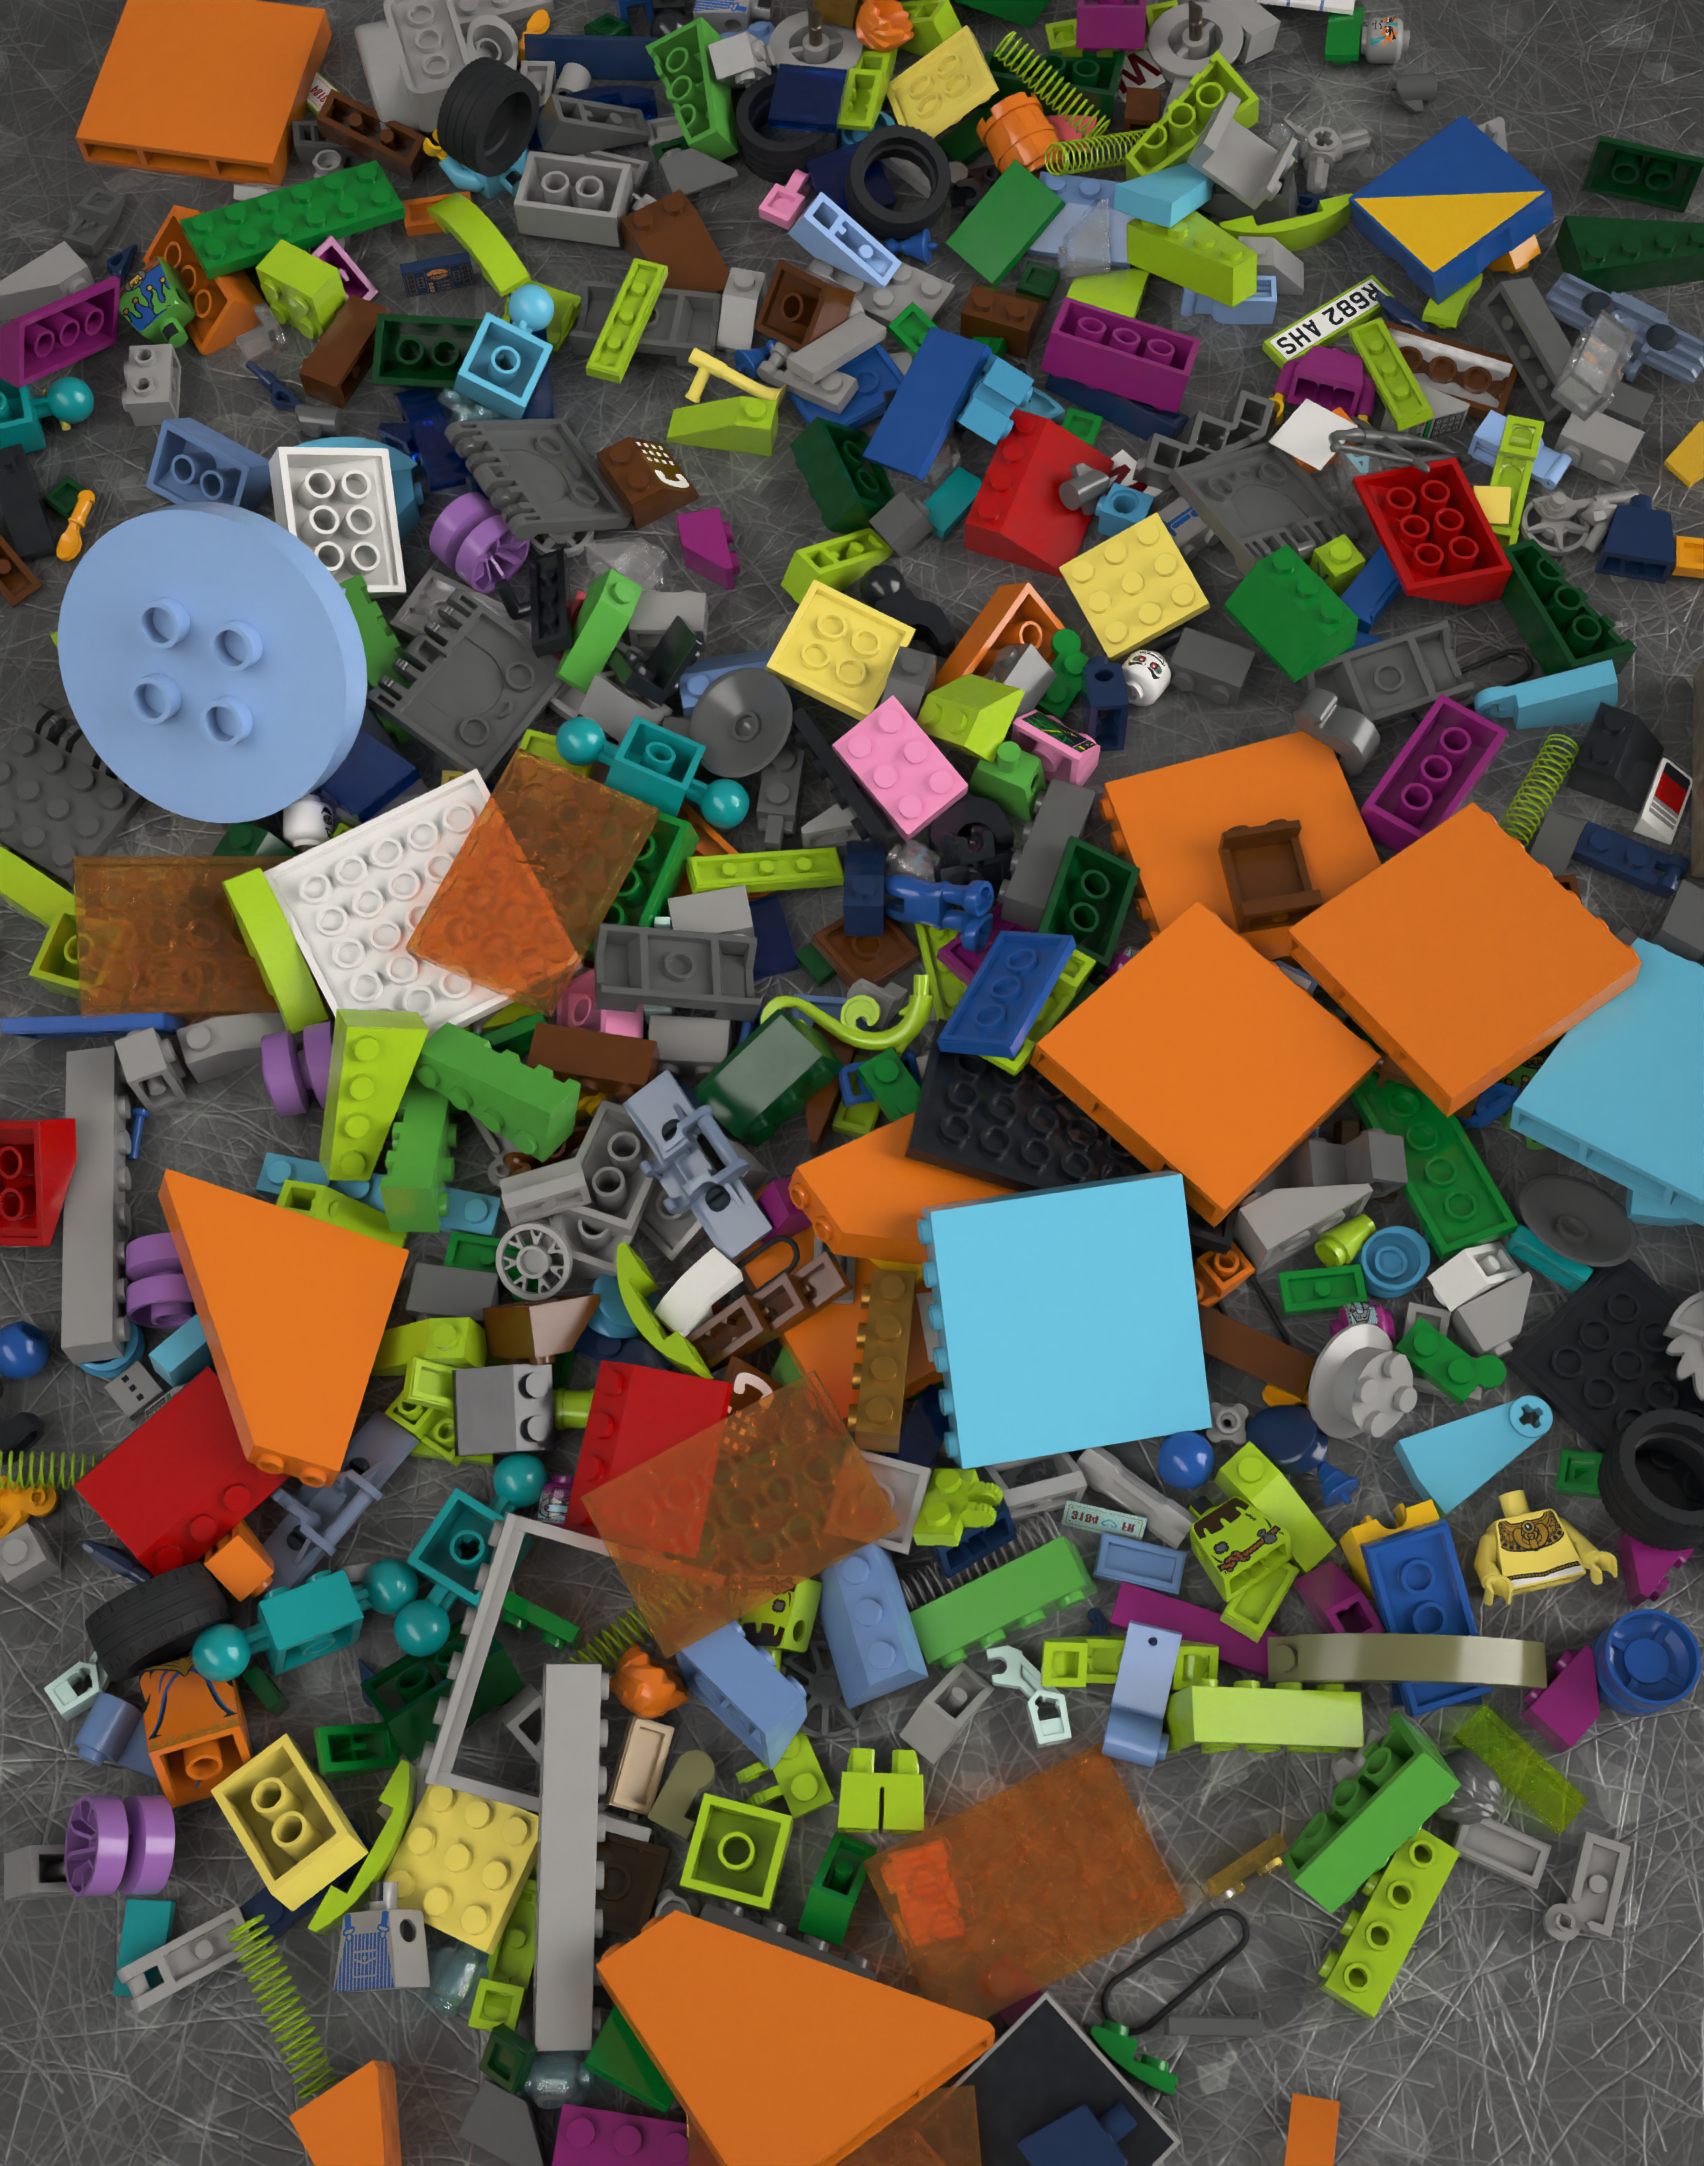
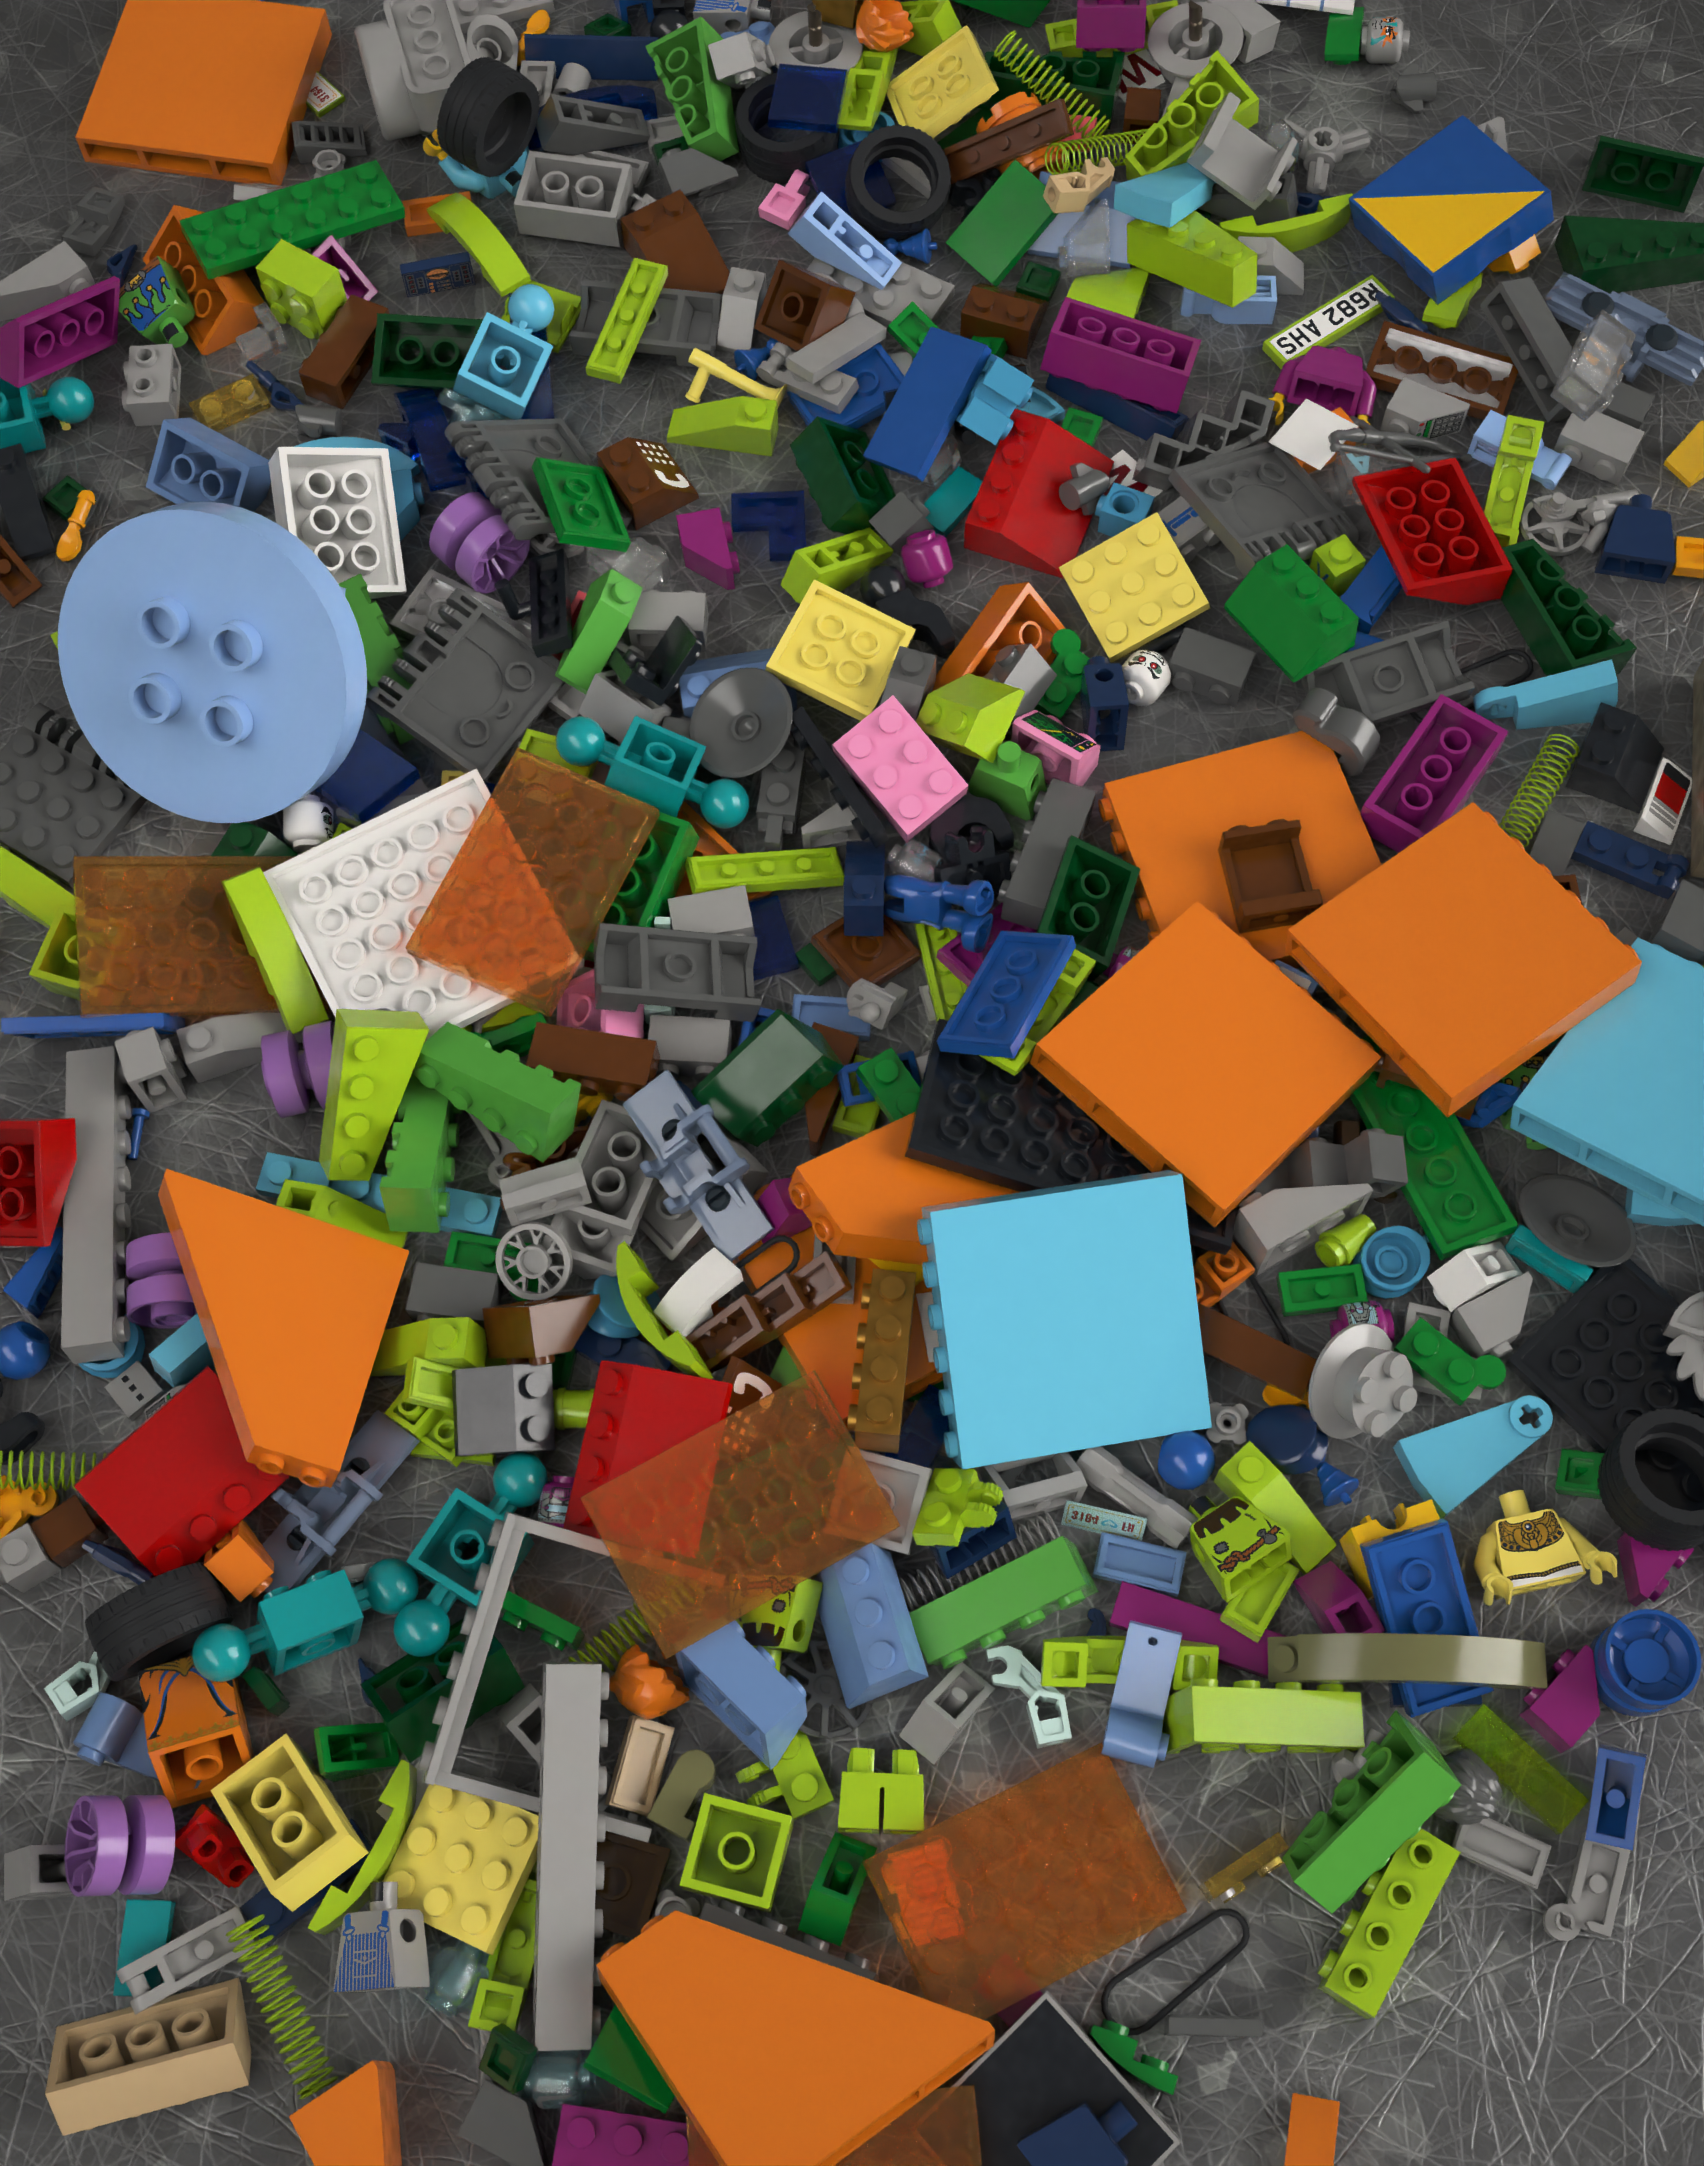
reddish brown brick [316,89,427,183] -> none
lime plant [760,975,933,1058] -> none
lime tile [1347,317,1433,432] -> none
light yellow tile [1472,486,1511,527] -> none
none -> blue slope [3,1226,63,1319]
none -> reddish brown brick [30,1494,109,1568]
none -> tan slope [45,1978,252,2136]
none -> red hips [175,1804,254,1888]
none -> clear yellow piece [189,373,271,432]
none -> green tile [532,457,631,552]
none -> clear blue plate [731,490,806,562]
none -> magenta head [901,529,953,588]
none -> reddish brown tile [942,98,1074,187]
none -> tan piece [1043,157,1115,213]
none -> blue slope [1585,1744,1647,1851]

